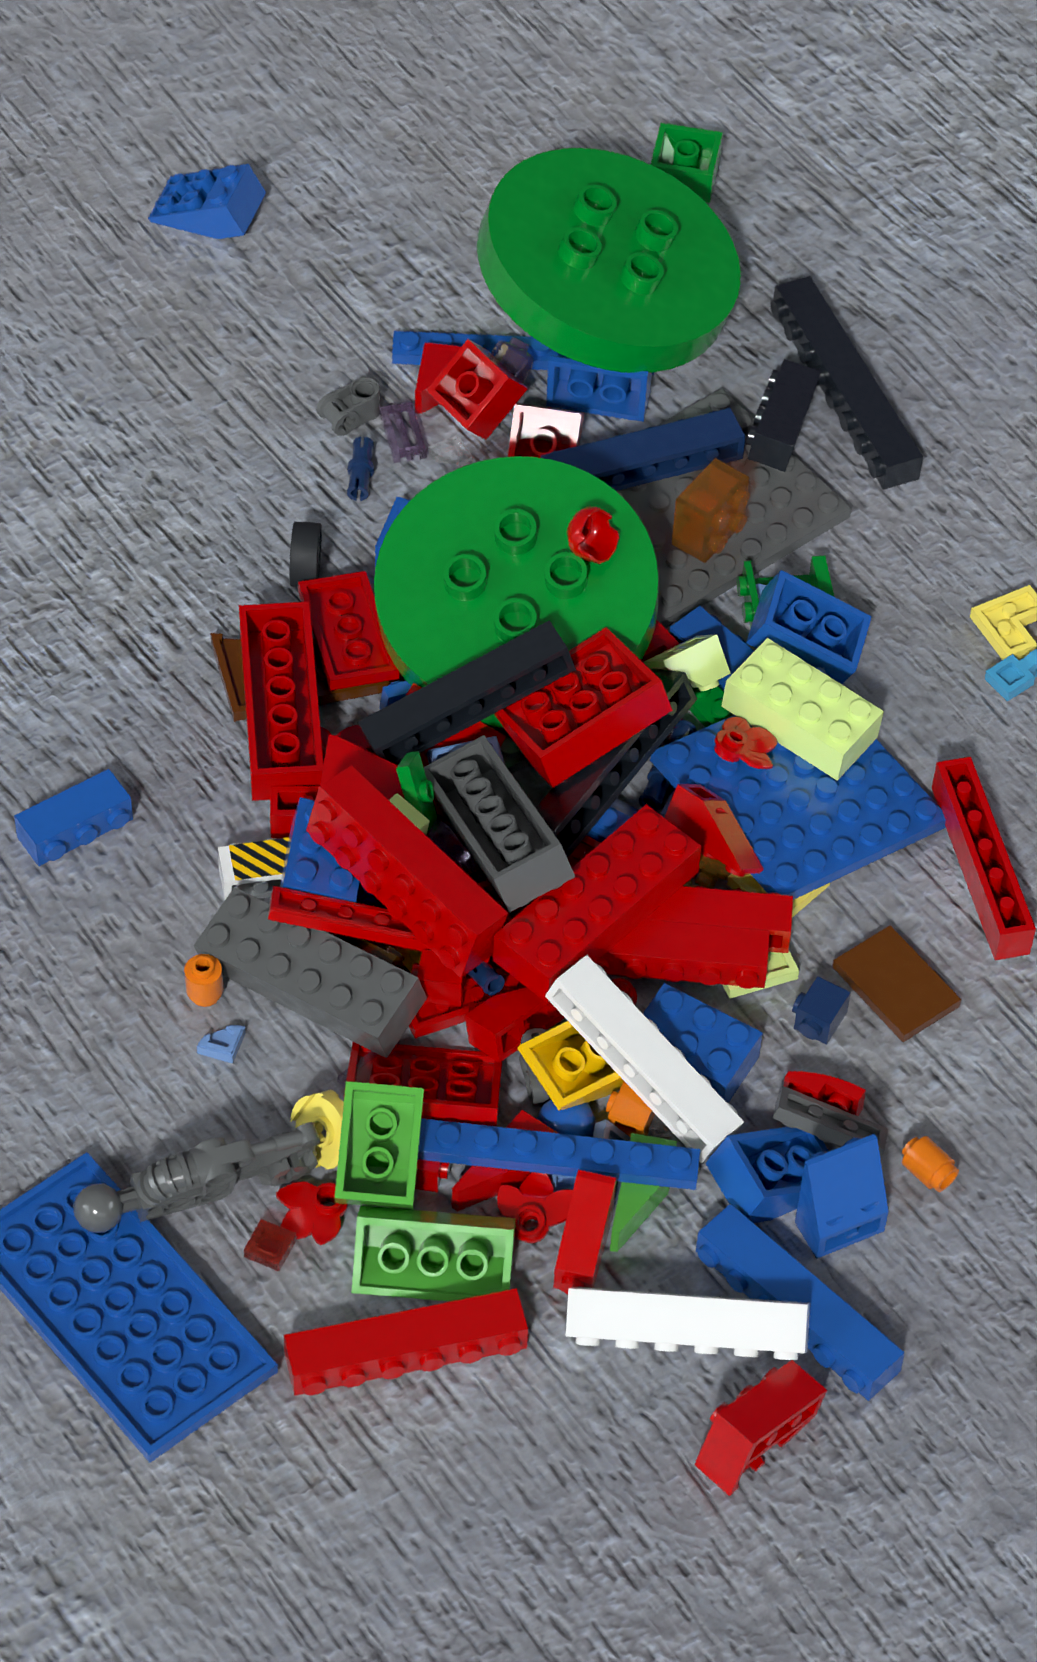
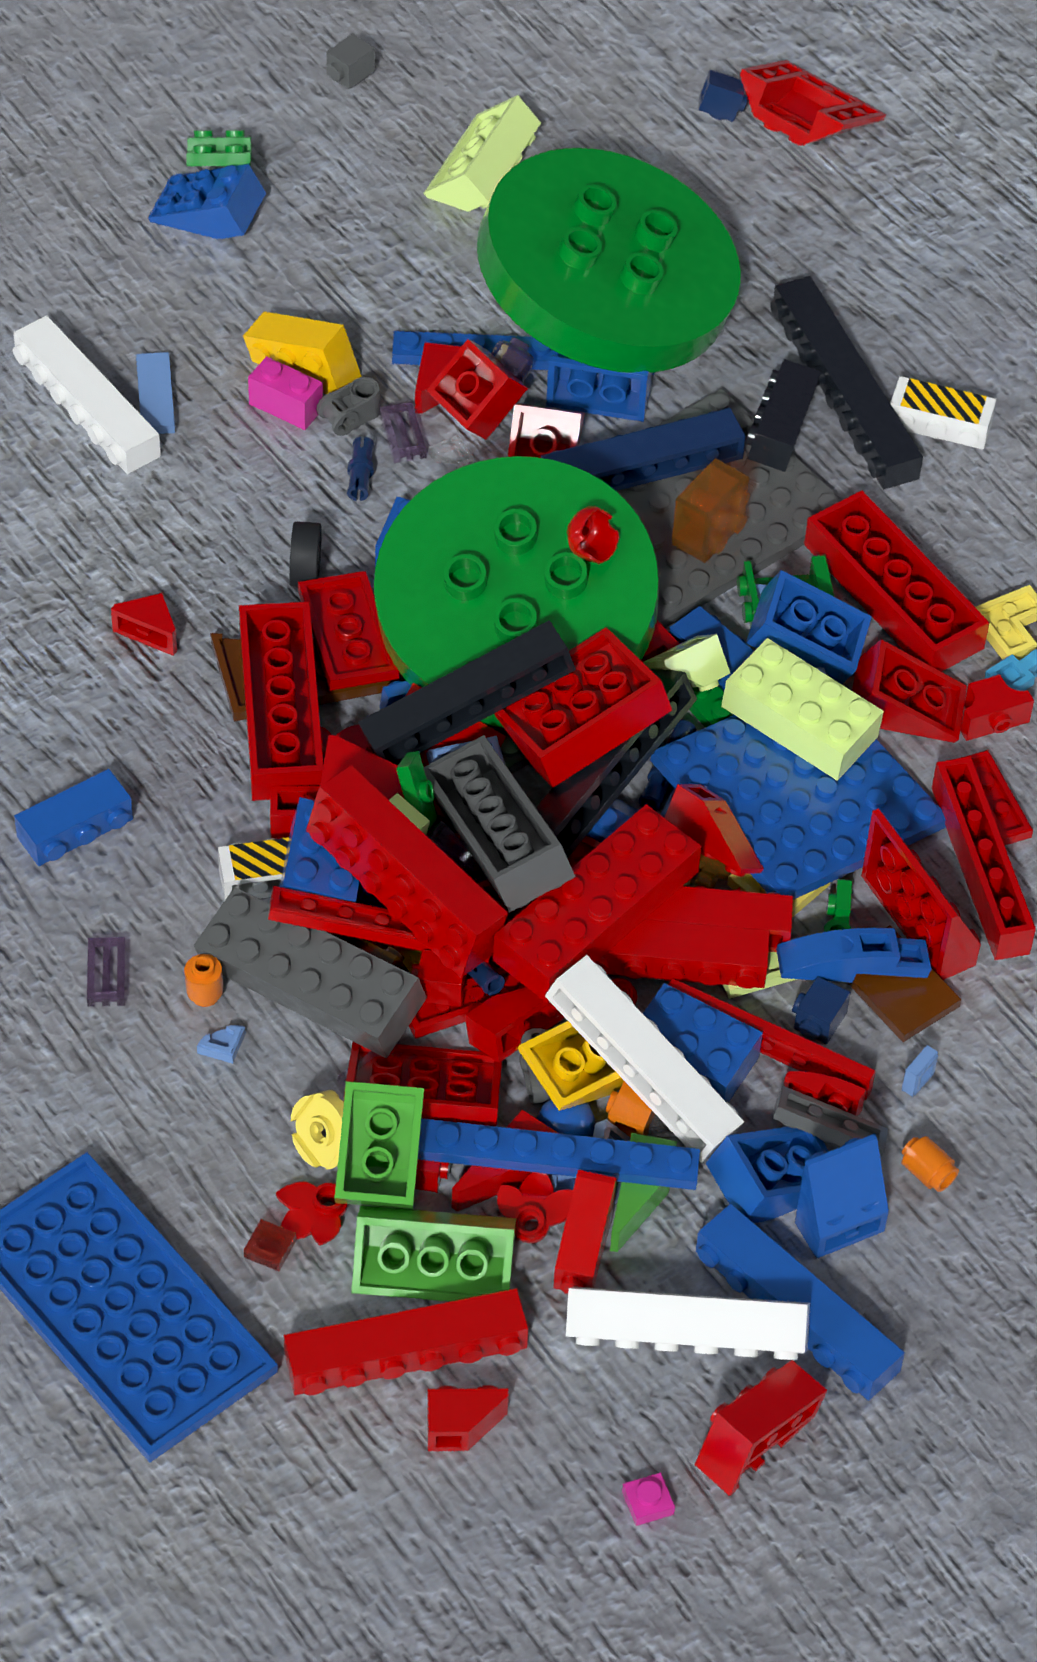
dark grey arm [73,1122,320,1233] -> none
green slope [650,123,723,203] -> none
red plate [714,717,778,769] -> none
none -> white brick [13,315,161,474]
none -> clear purple tile [87,937,126,1007]
none -> red slope [111,593,177,656]
none -> medium blue tile [136,352,175,434]
none -> plate [186,129,252,166]
none -> yellow wedge [243,311,362,394]
none -> dark pink brick [248,356,323,430]
none -> dark grey brick [326,33,375,89]
none -> yellowish green slope [424,95,541,212]
none -> red slope [427,1385,508,1451]
none -> dark pink plate [622,1472,675,1526]
none -> red tile [668,978,876,1100]
none -> dark blue brick [698,69,748,122]
none -> red slope [740,60,886,146]
none -> blue slope [776,928,932,983]
none -> red brick [804,490,990,672]
none -> green plate [823,879,852,932]
none -> red slope [852,639,967,743]
none -> red slope [861,808,981,980]
none -> brick [891,376,996,450]
none -> medium blue tile [902,1045,938,1097]
none -> red brick [960,674,1034,741]
none -> red tile [961,750,1033,845]

